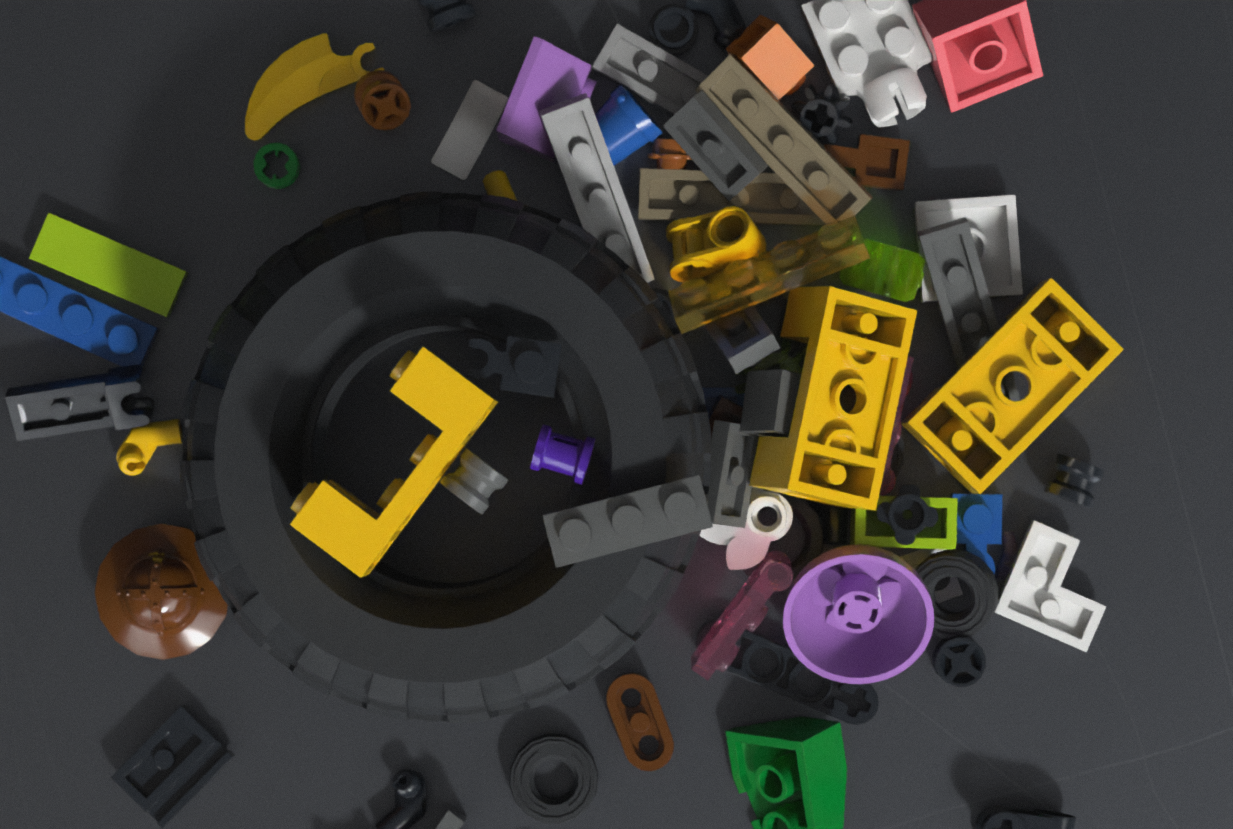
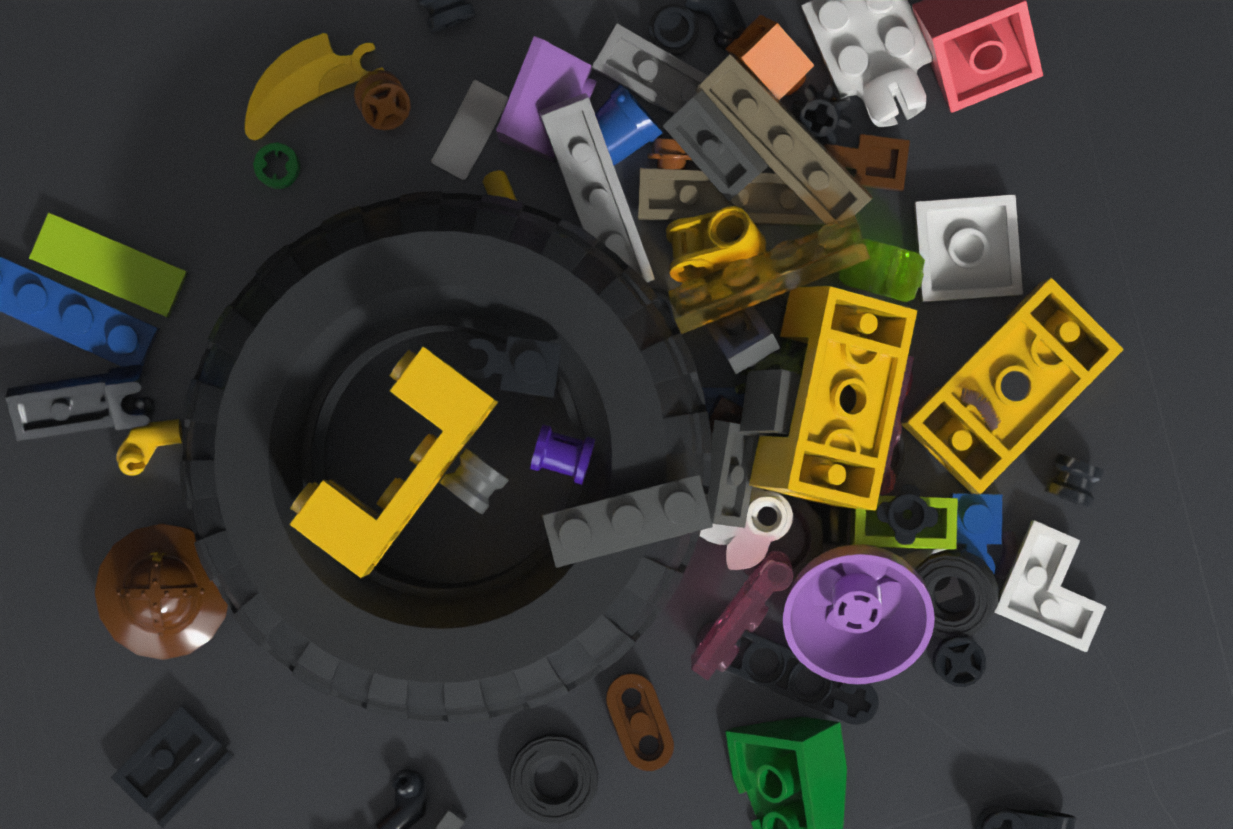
dark grey plate [917,217,1020,401] -> none
none -> leg [961,387,1001,430]

